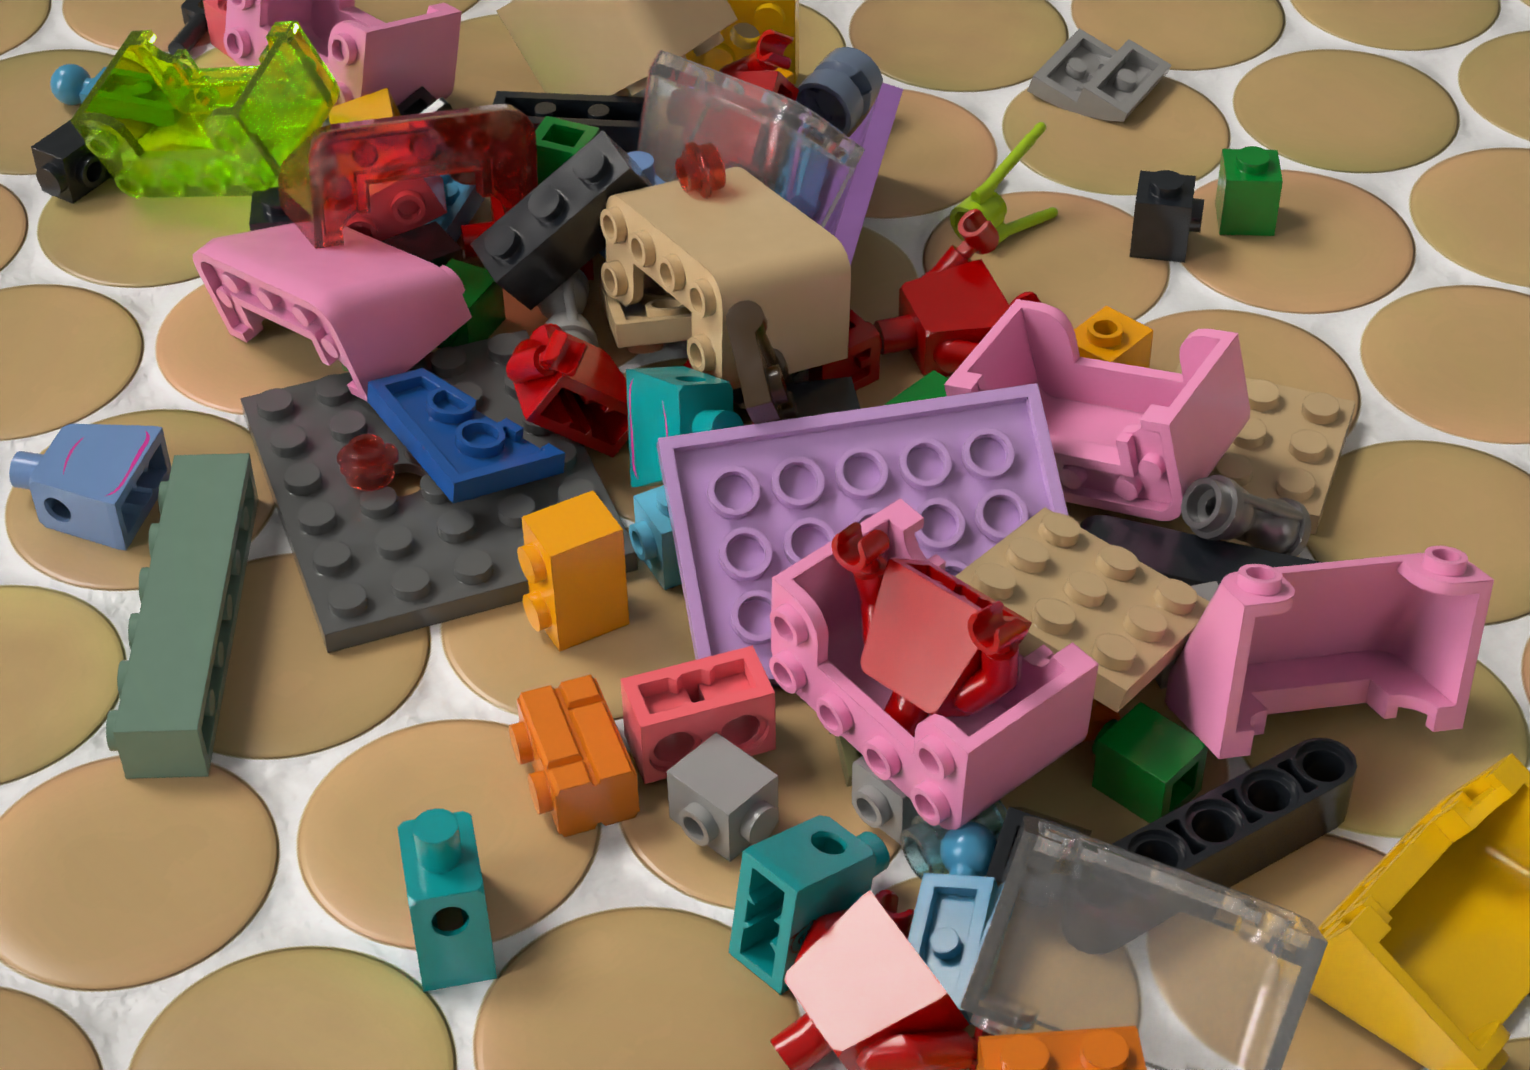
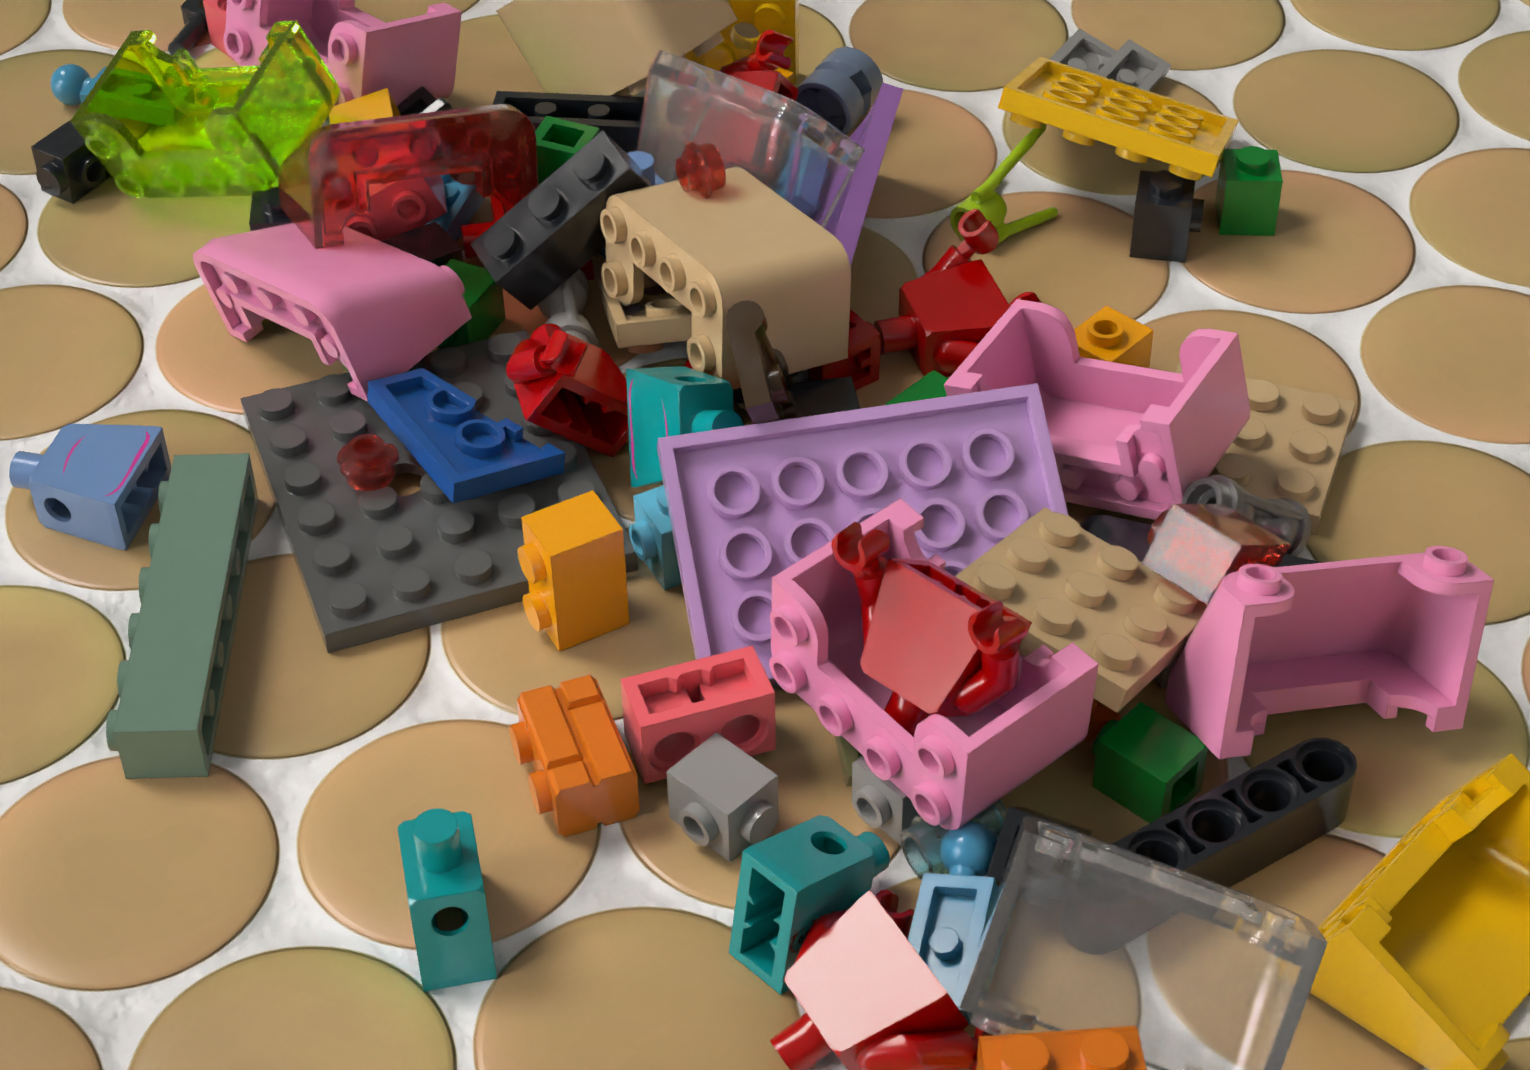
none -> yellow plate [998,57,1239,180]
none -> clear red brick [1141,504,1291,605]

